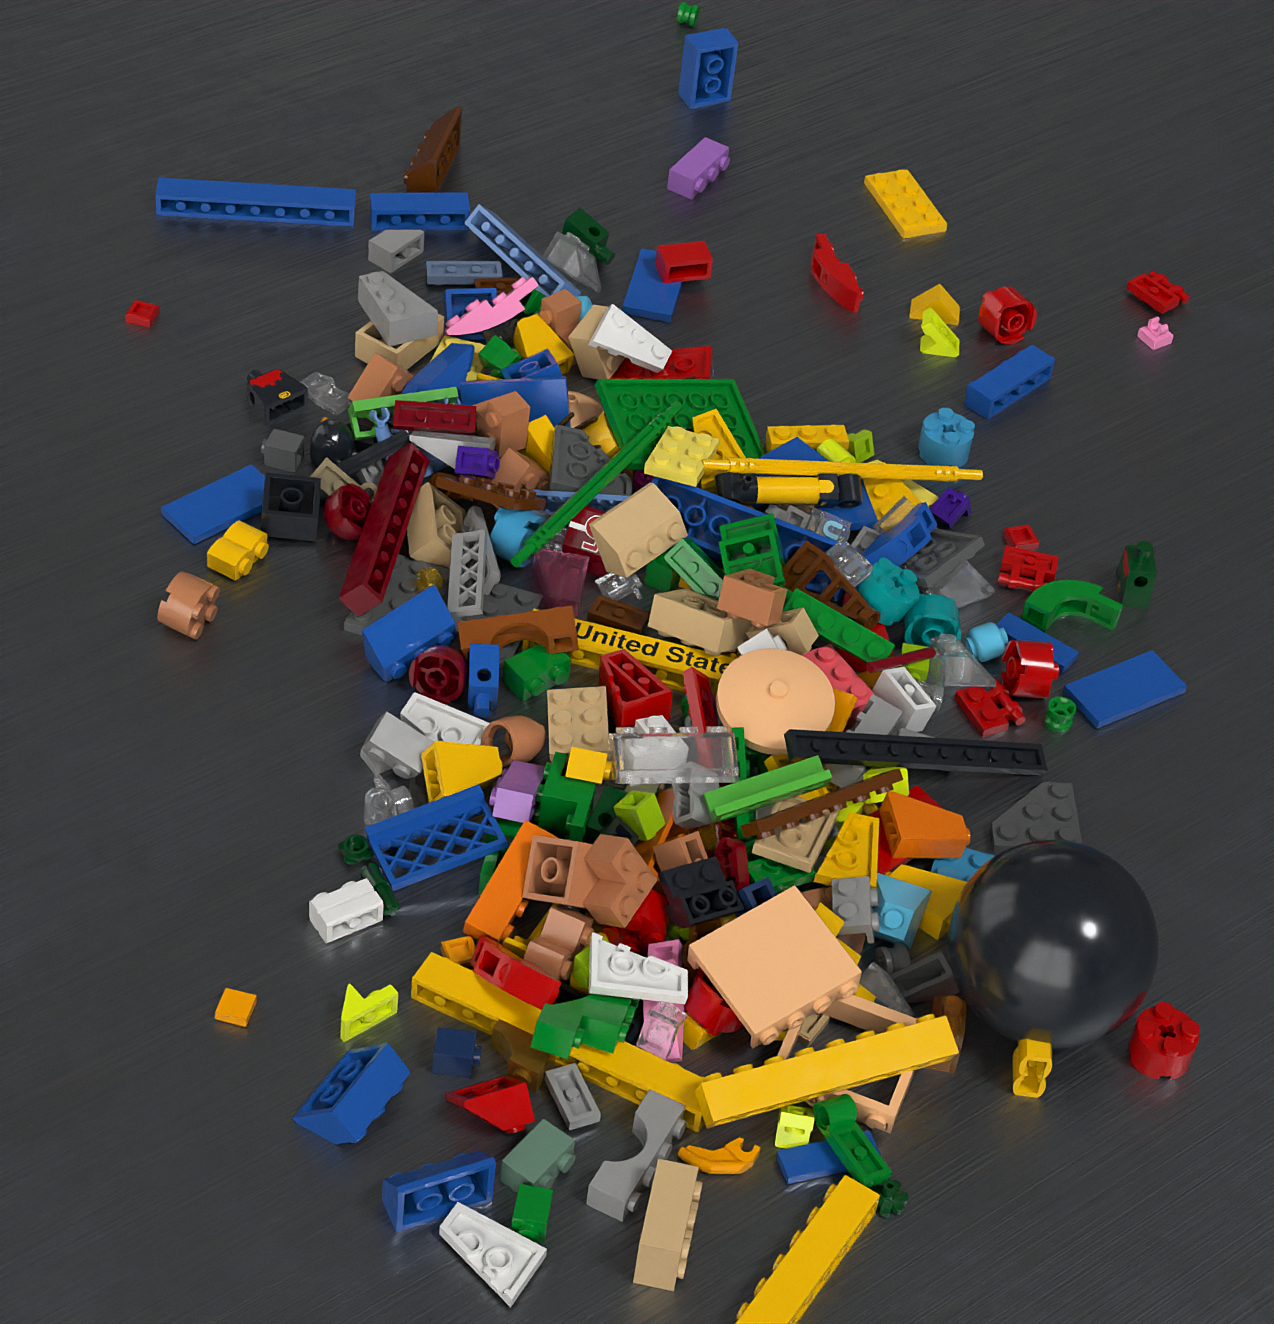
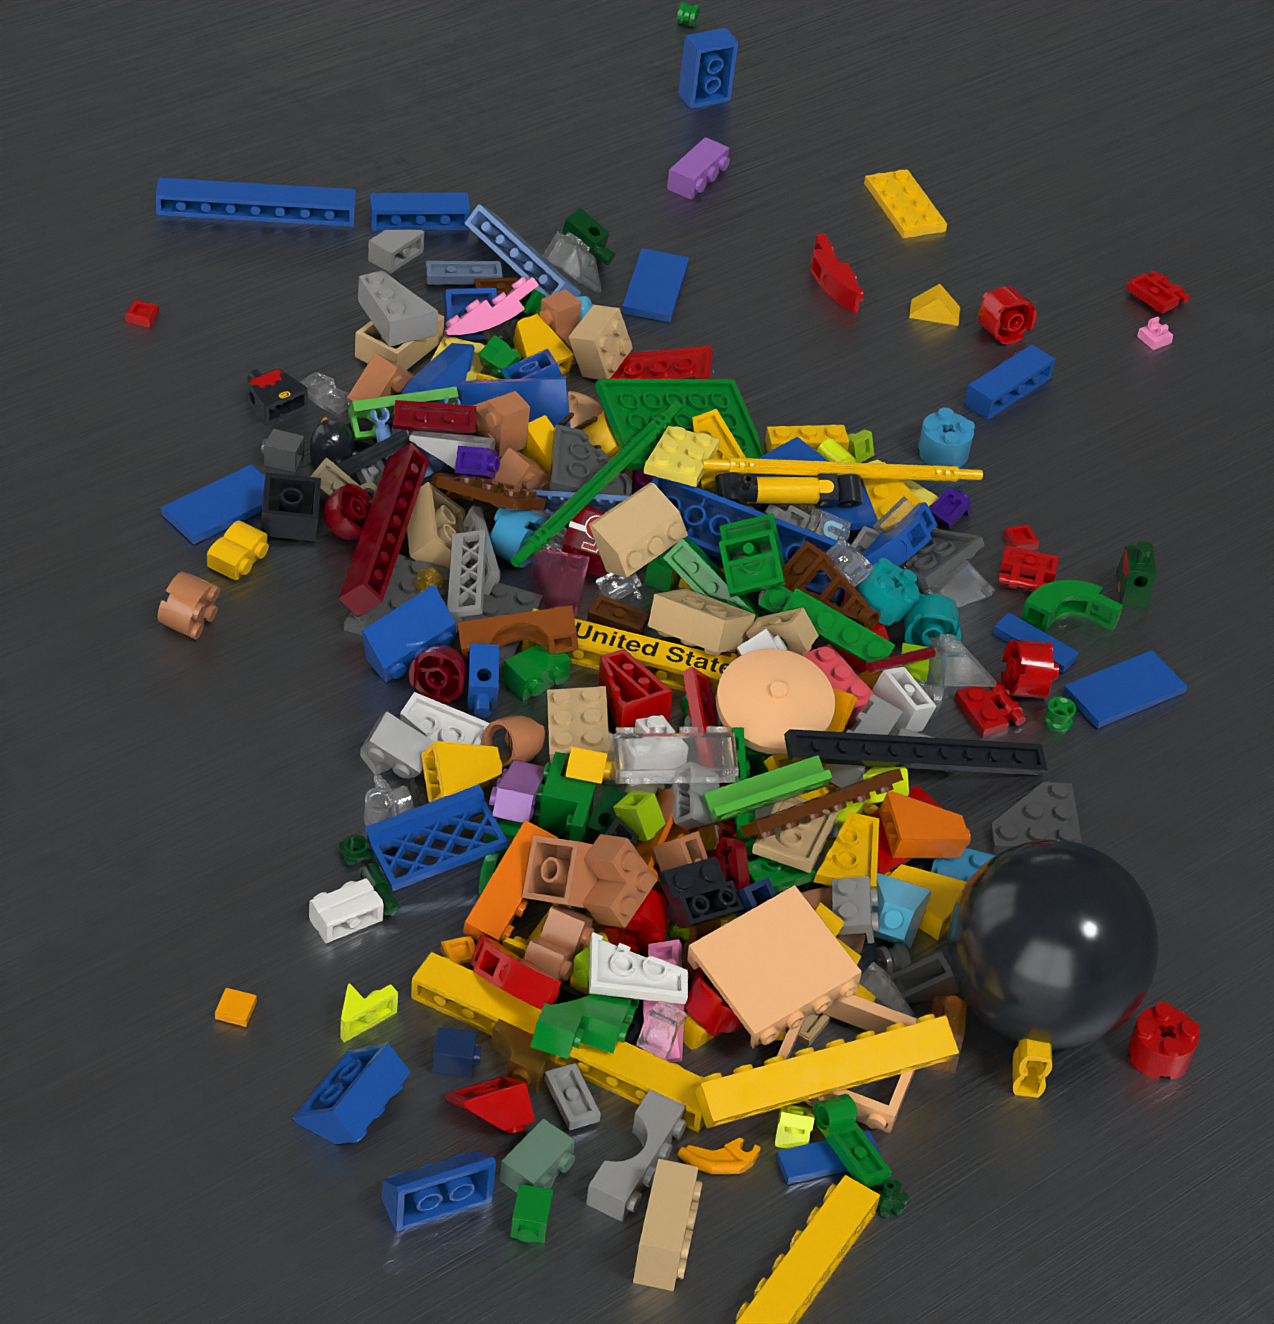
reddish brown slope [404,107,462,193] -> none
white wing [439,1202,547,1307] -> none
white wing [588,304,672,373] -> none
red brick [655,241,713,284] -> none
nougat brick [717,569,787,628] -> none
neon yellow slope [920,307,960,358] -> none
medium azure head [964,622,1008,663] -> none

